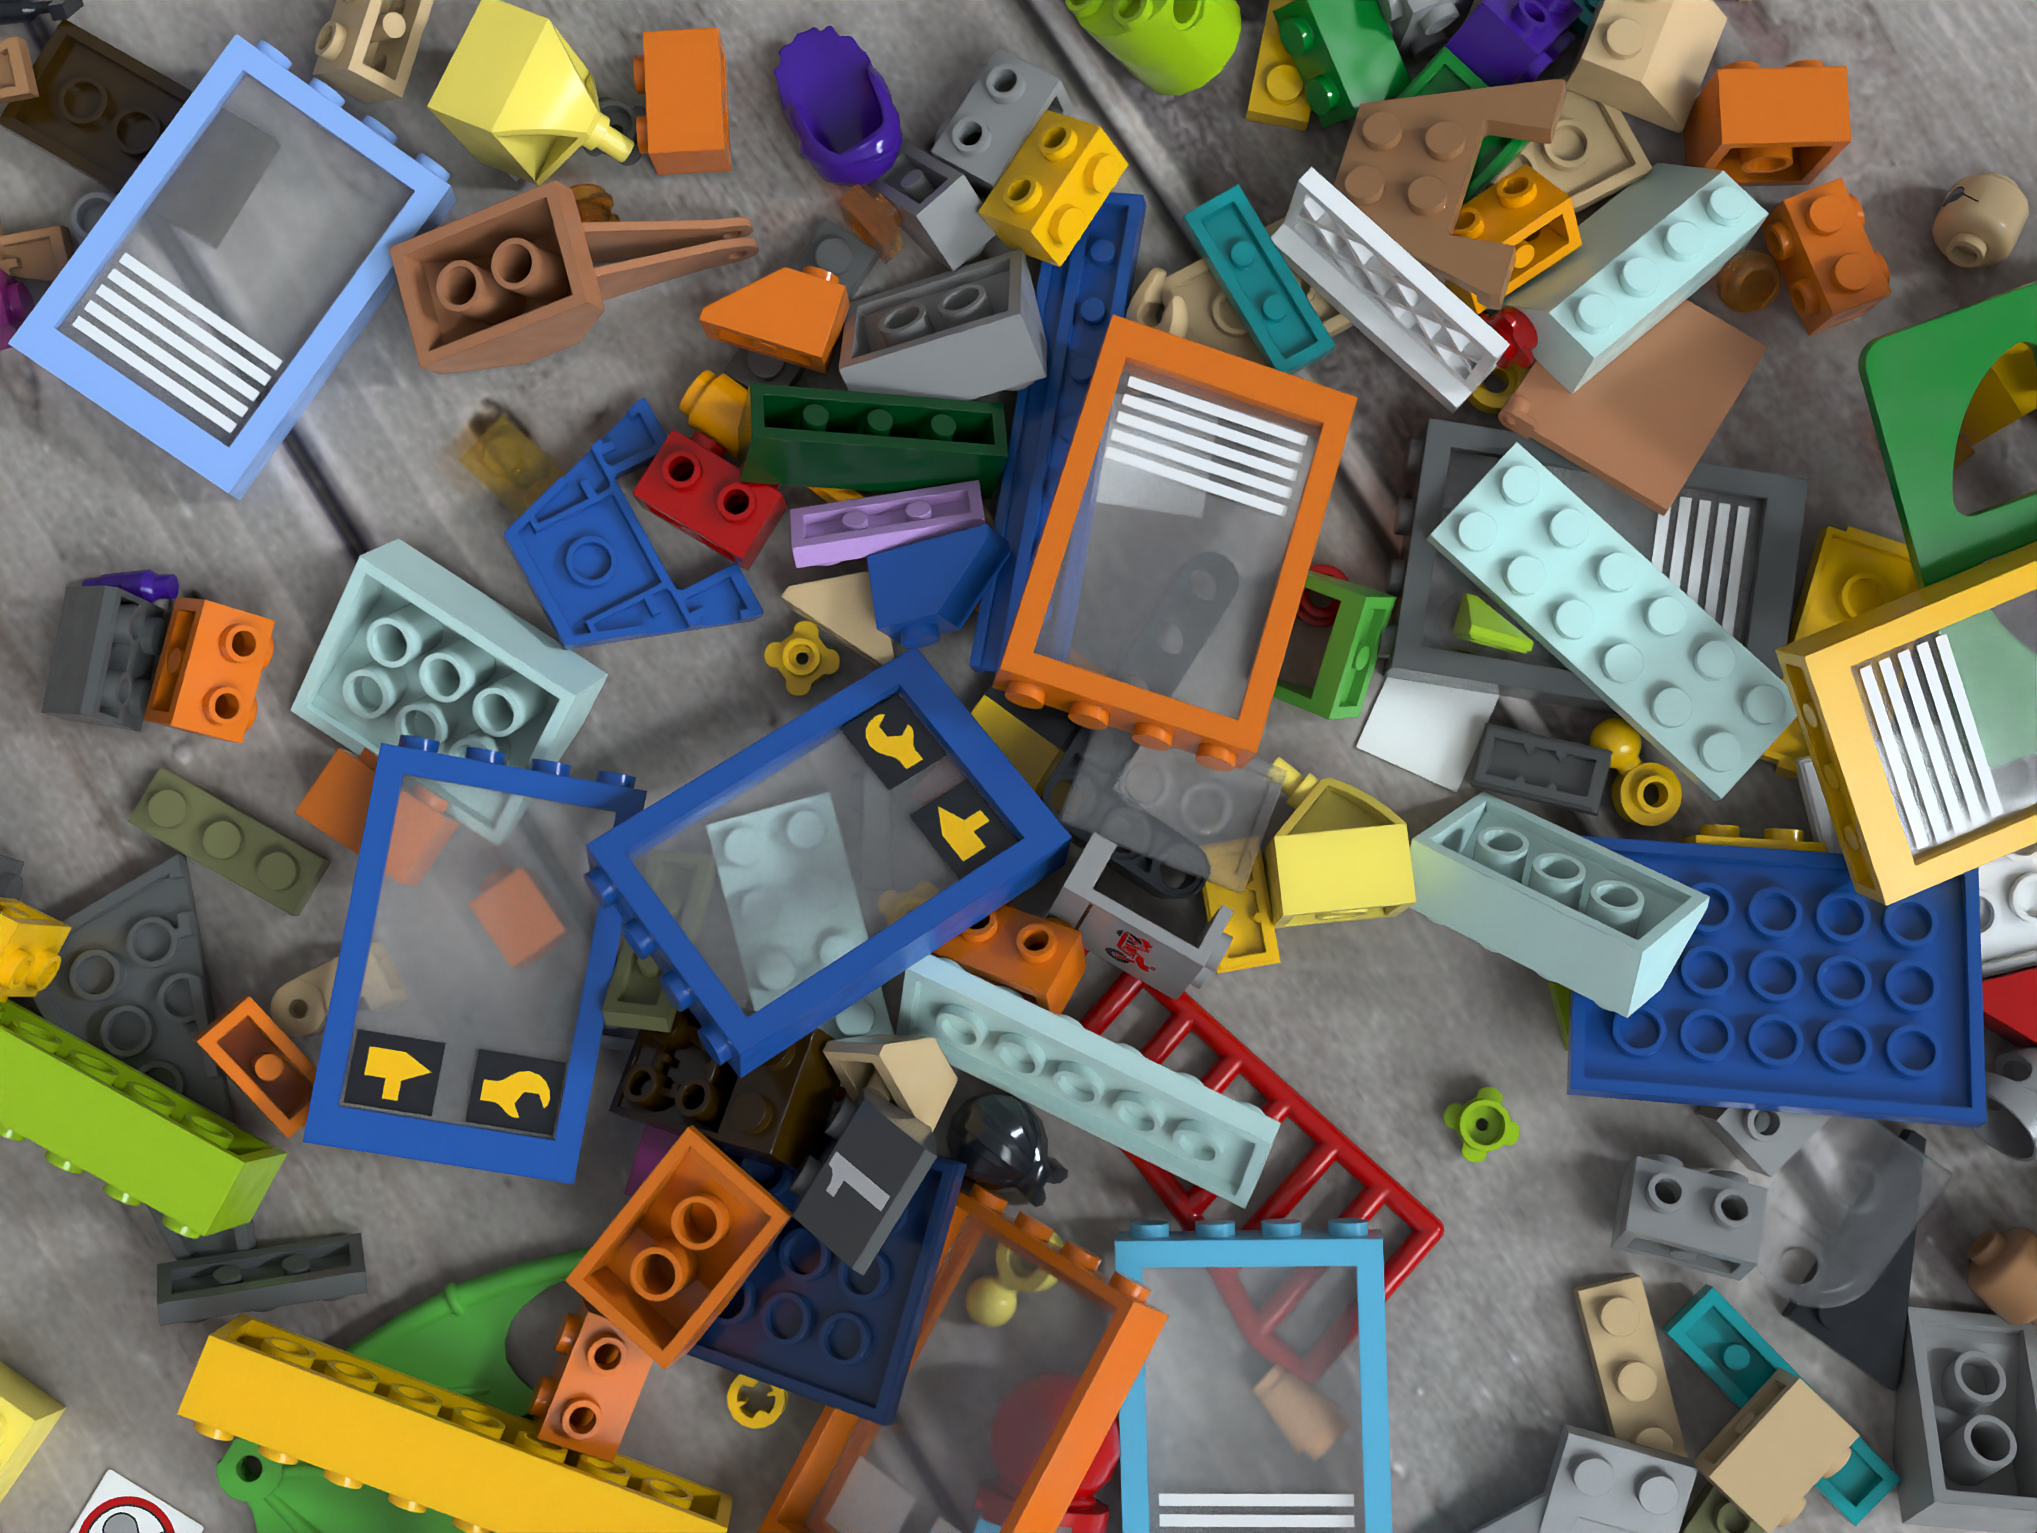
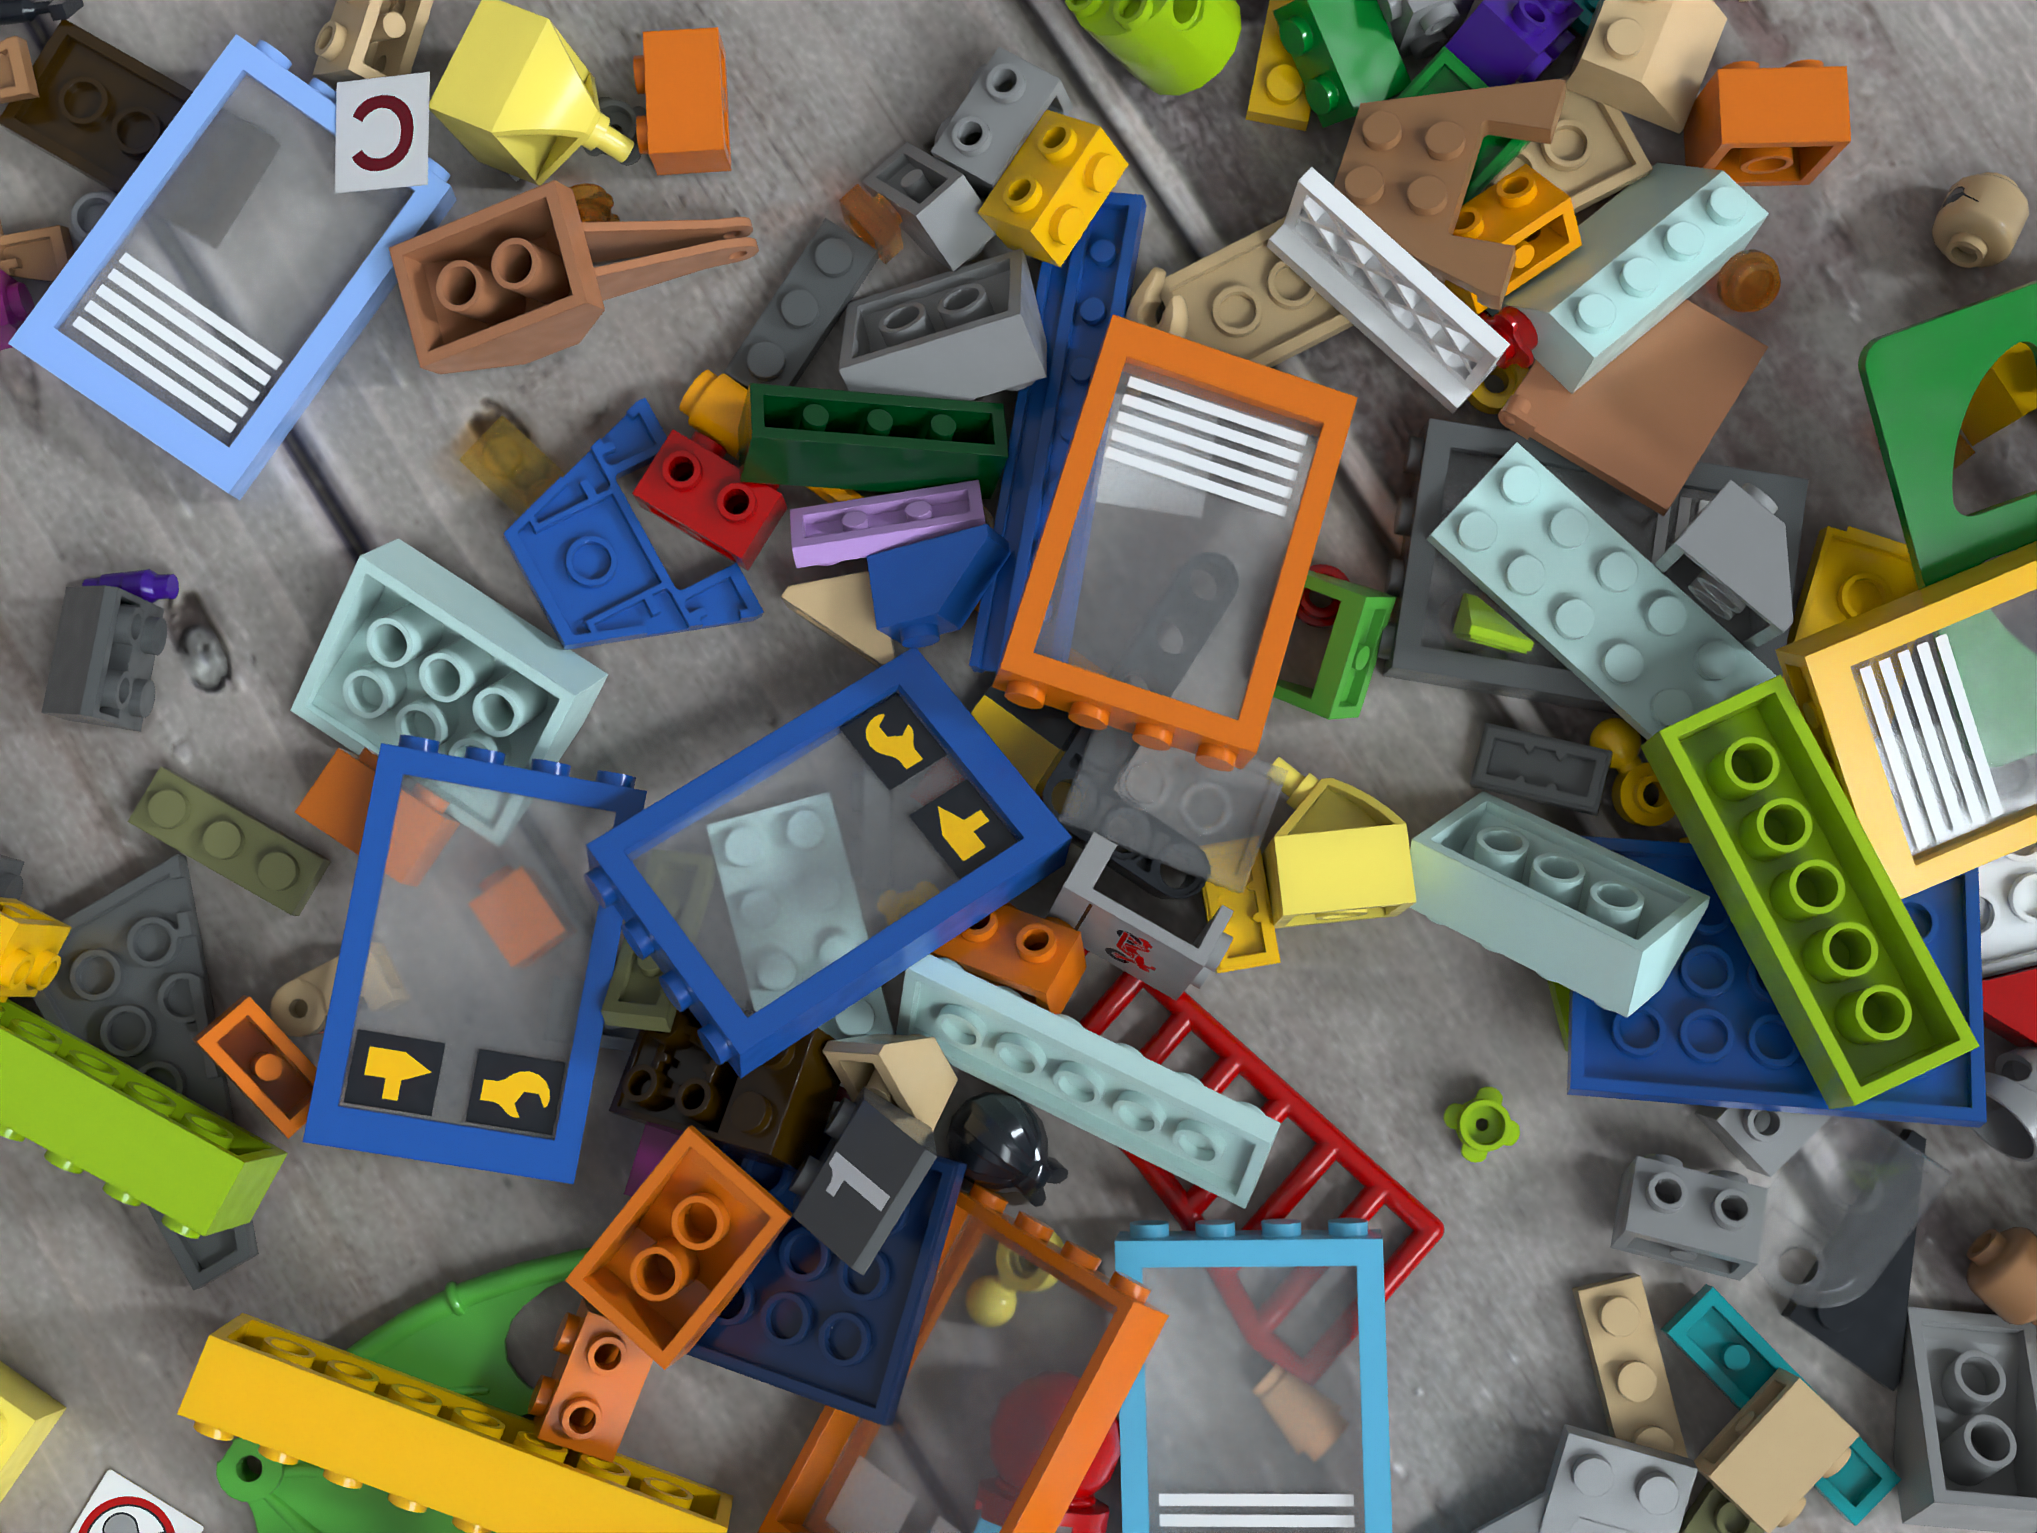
orange brick [143,597,275,744] -> none
dark grey plate [157,1233,368,1326] -> none
orange slope [699,266,850,375] -> none
yellow bush [727,1374,789,1429] -> none
yellow plate [764,621,840,697] -> none
dark purple hair [773,26,903,187] -> none
teal plate [1182,184,1336,375] -> none
white sticker [1356,677,1500,793] -> none
orange brick [1761,178,1892,336] -> none
none -> white sticker [335,72,430,194]
none -> lime brick [1640,674,1980,1109]
none -> light grey slope [1654,480,1793,652]

